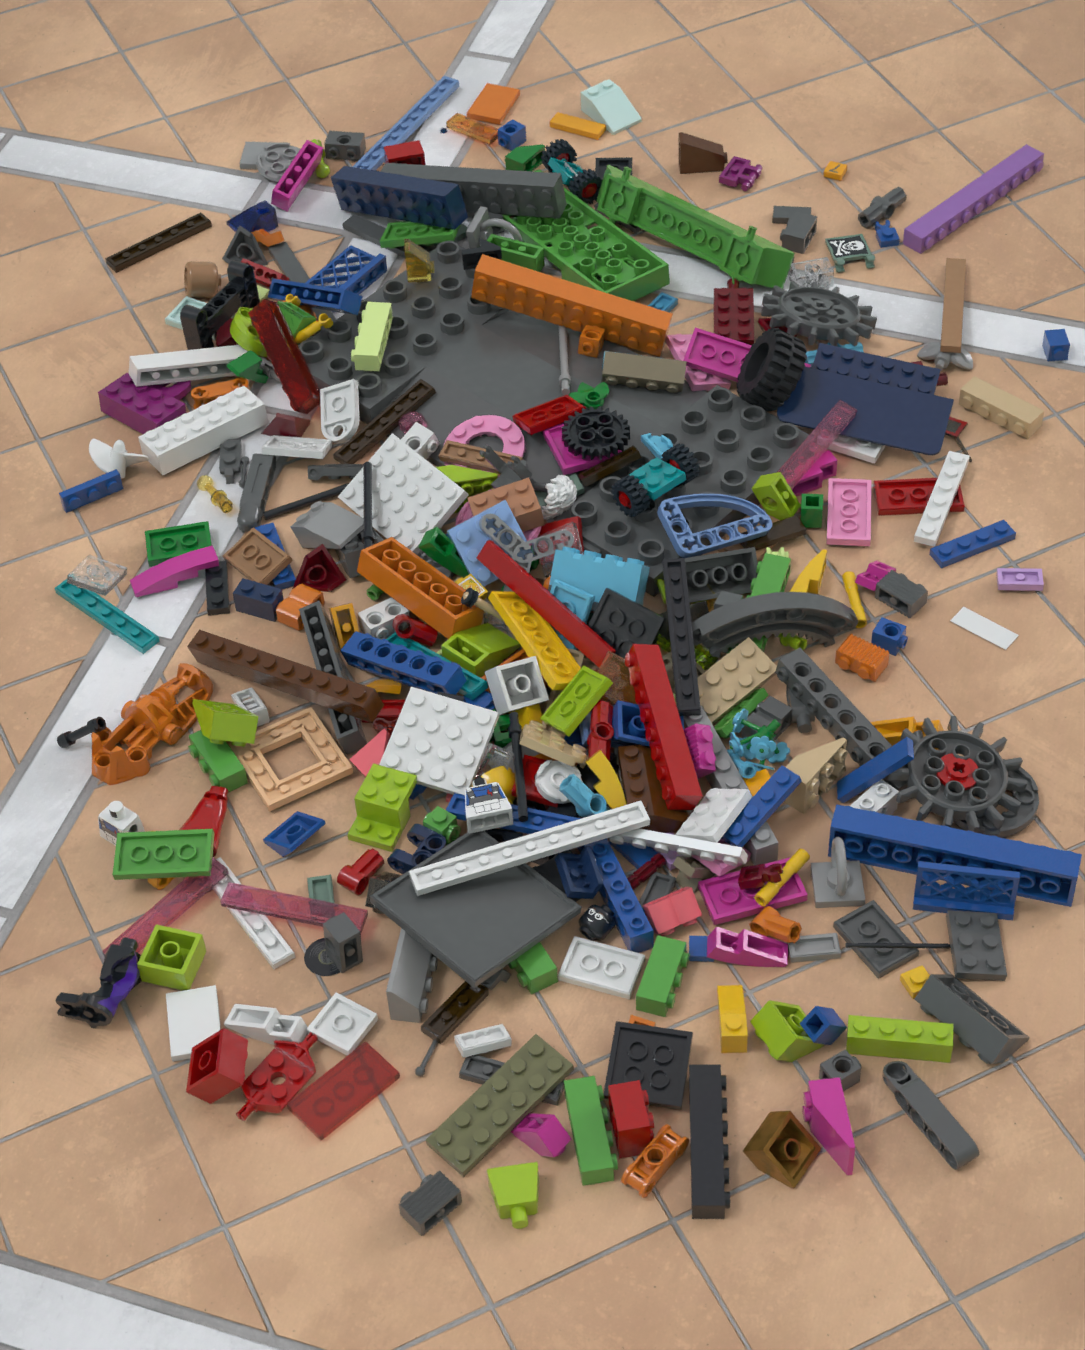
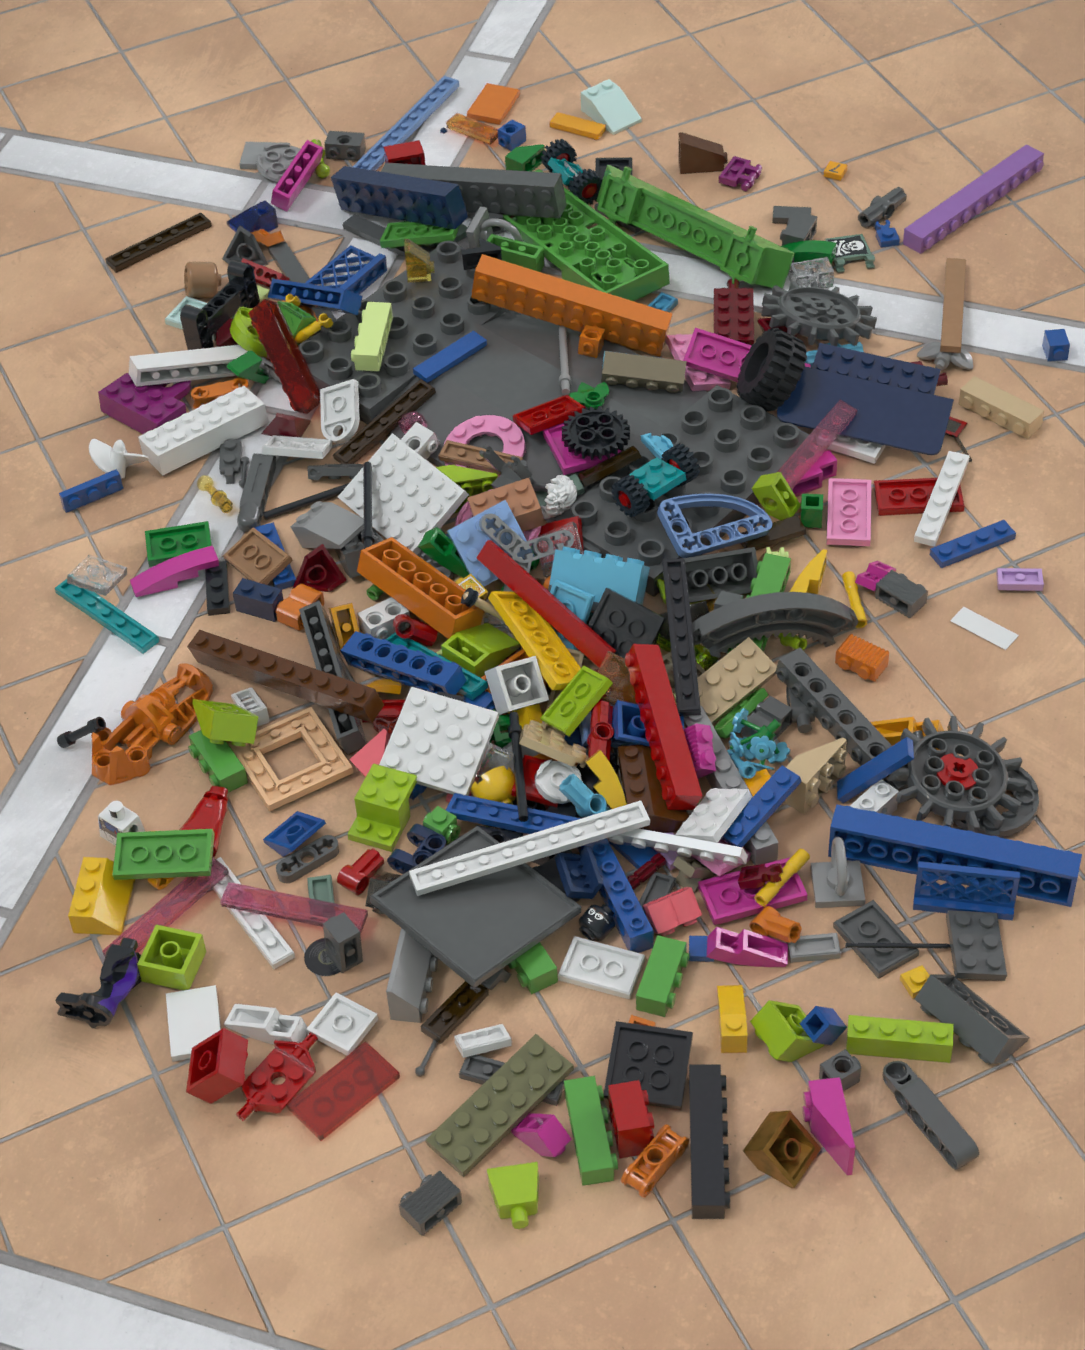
white torso [465,778,513,834] -> none
blue brick [871,617,908,656] -> none
none -> yellow slope [68,857,135,935]
none -> dark grey beam [276,835,339,883]
none -> blue tile [413,331,487,383]
none -> green slope [781,240,836,269]

